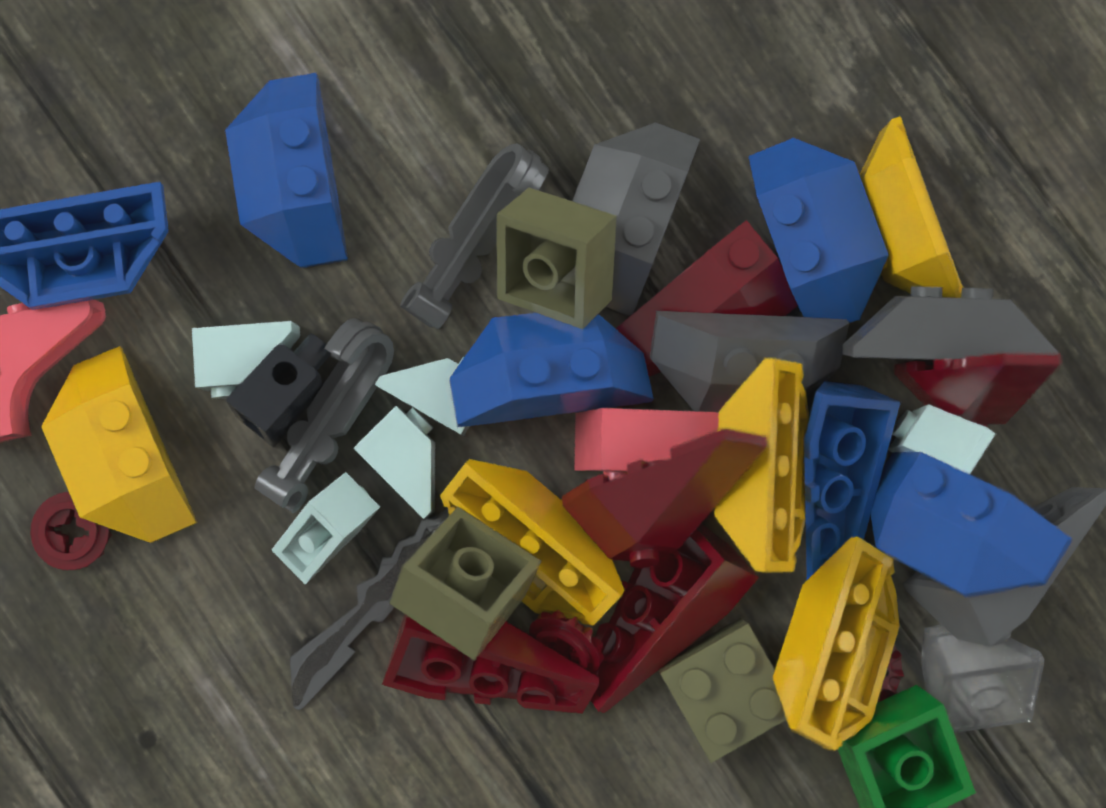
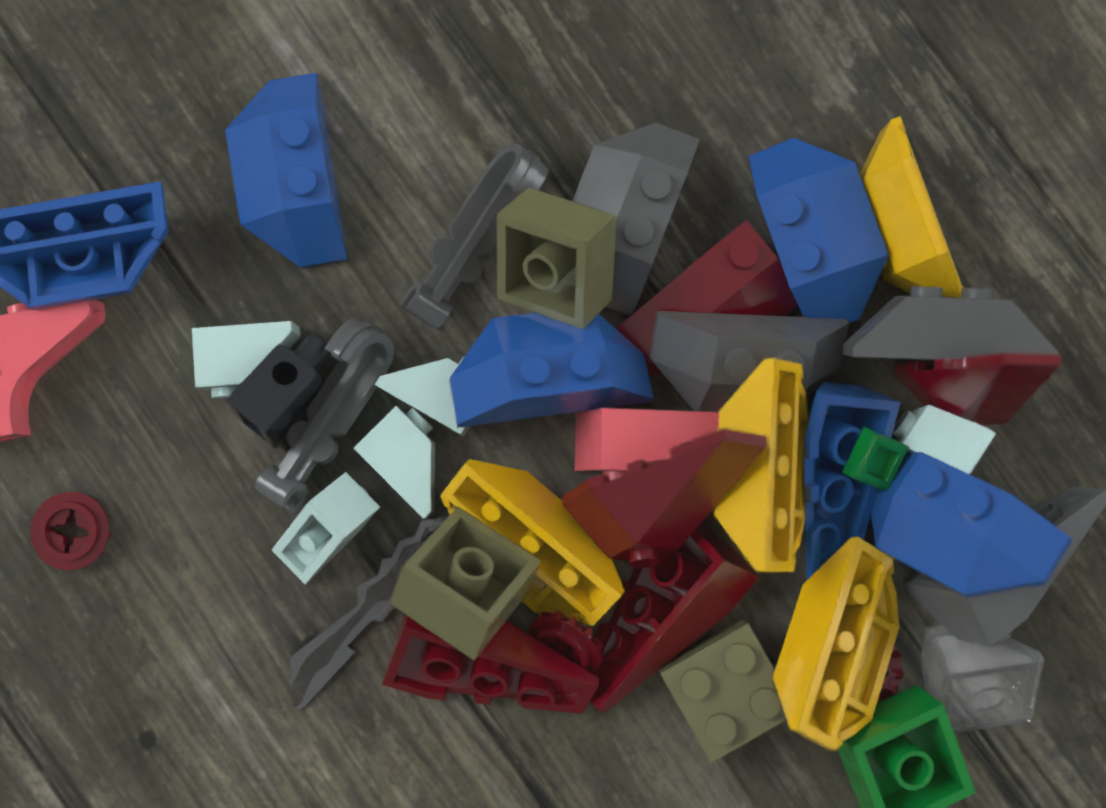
yellow wedge [41,346,197,543] -> none
none -> green tile [842,427,909,491]

